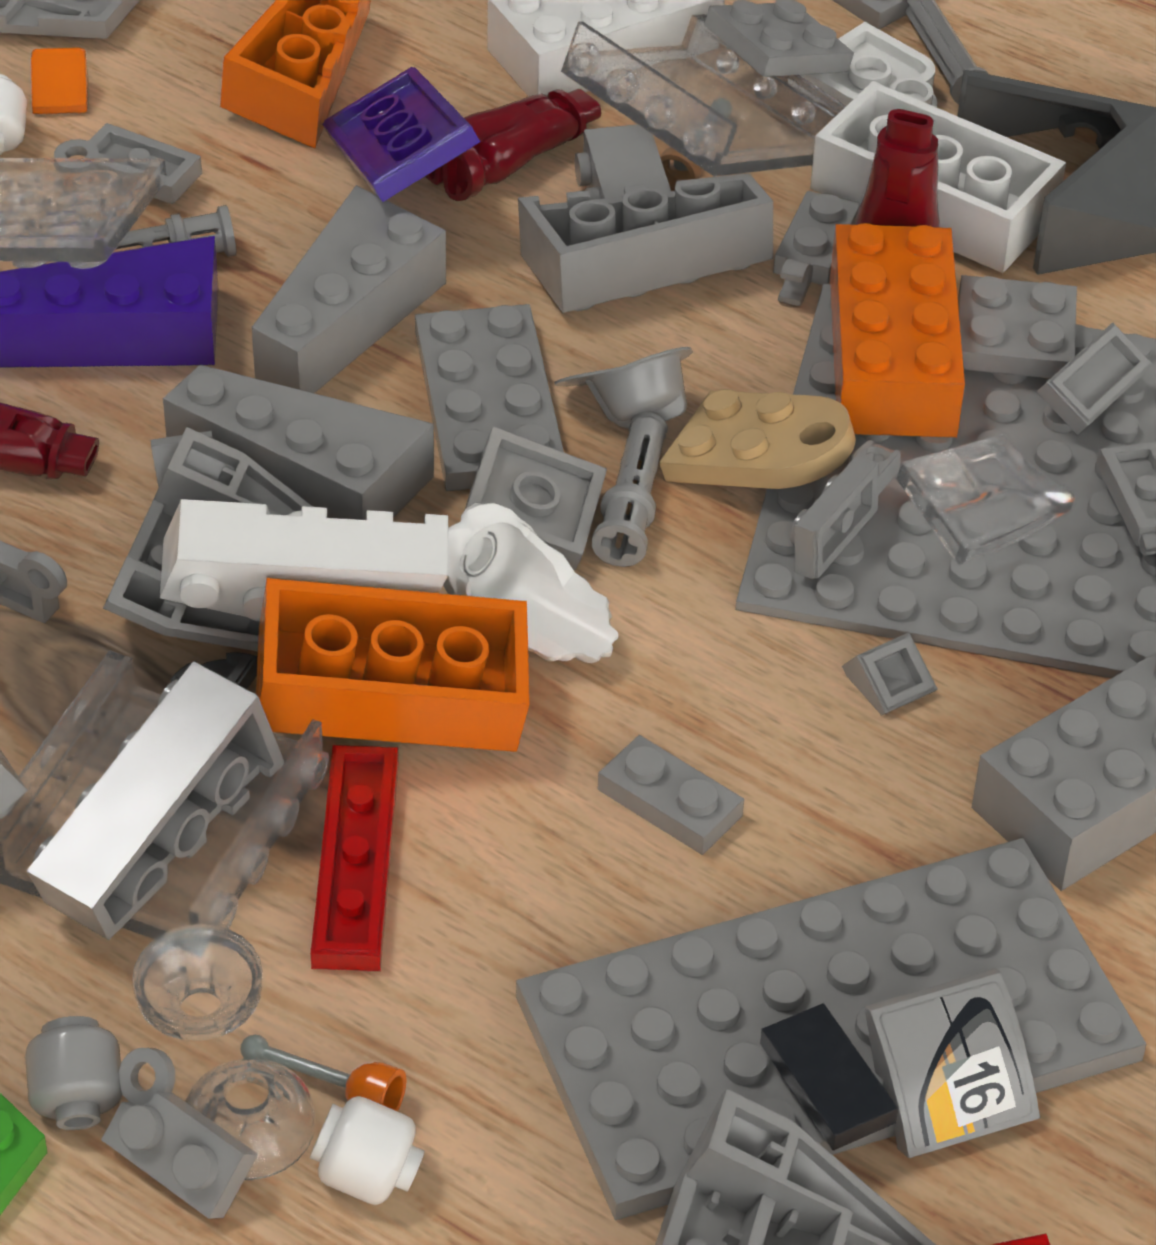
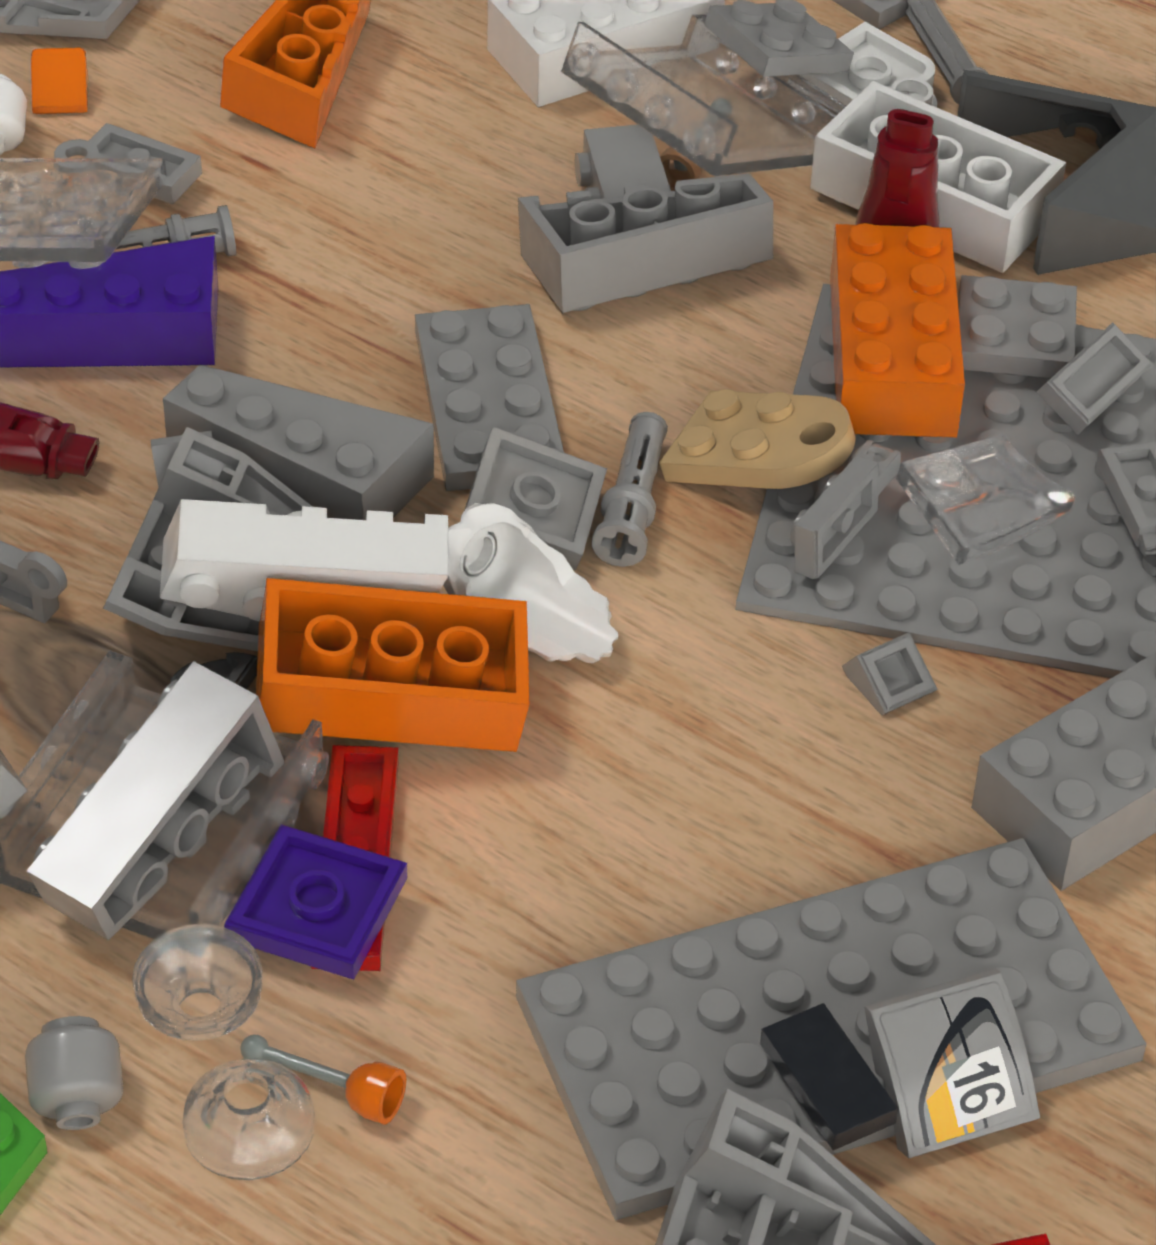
light grey hinge [101,1048,258,1219] -> none
light grey wedge [252,185,446,393] -> none
white head [310,1096,425,1205] -> none
dark purple tile [322,67,480,202] -> none
dark red piece [425,89,602,201] -> none
light grey piece [554,347,693,429] -> none
light grey plate [598,735,744,855] -> none
light grey plate [773,191,861,306] -> none
none -> dark purple tile [224,824,408,980]

